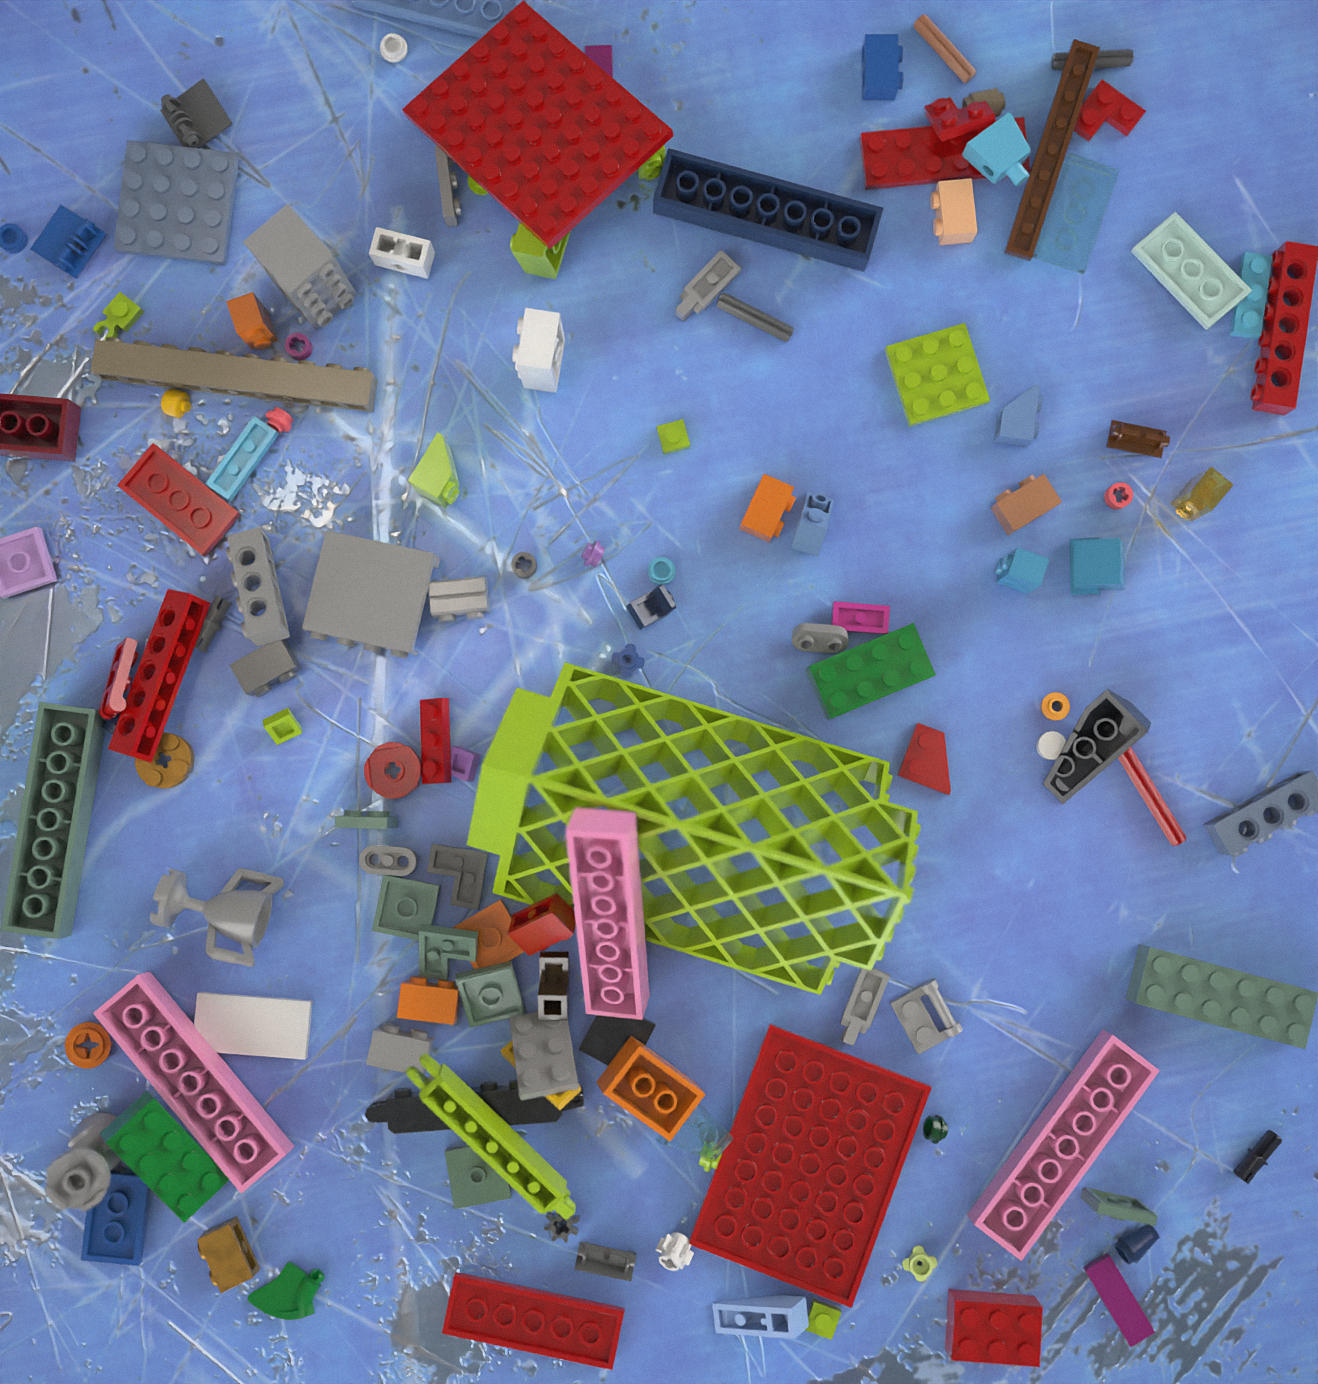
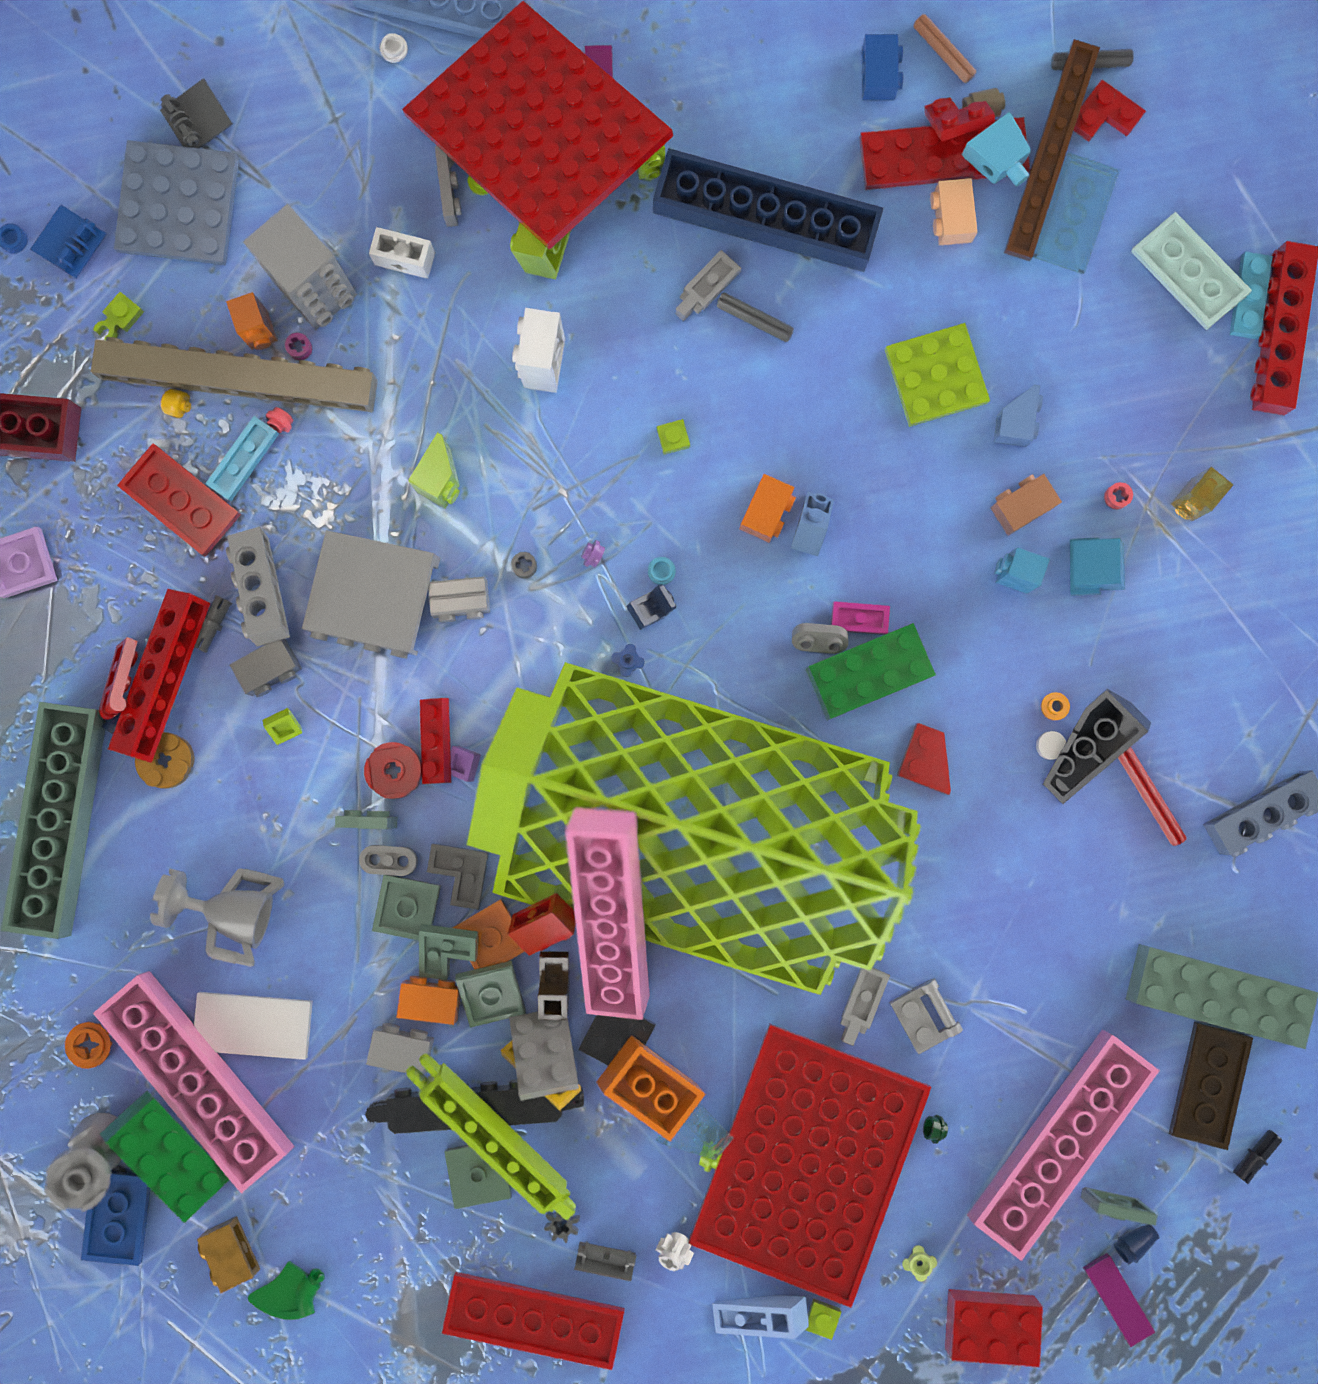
reddish brown hinge [1106,420,1170,458] -> none
none -> dark brown tile [1168,1022,1253,1150]

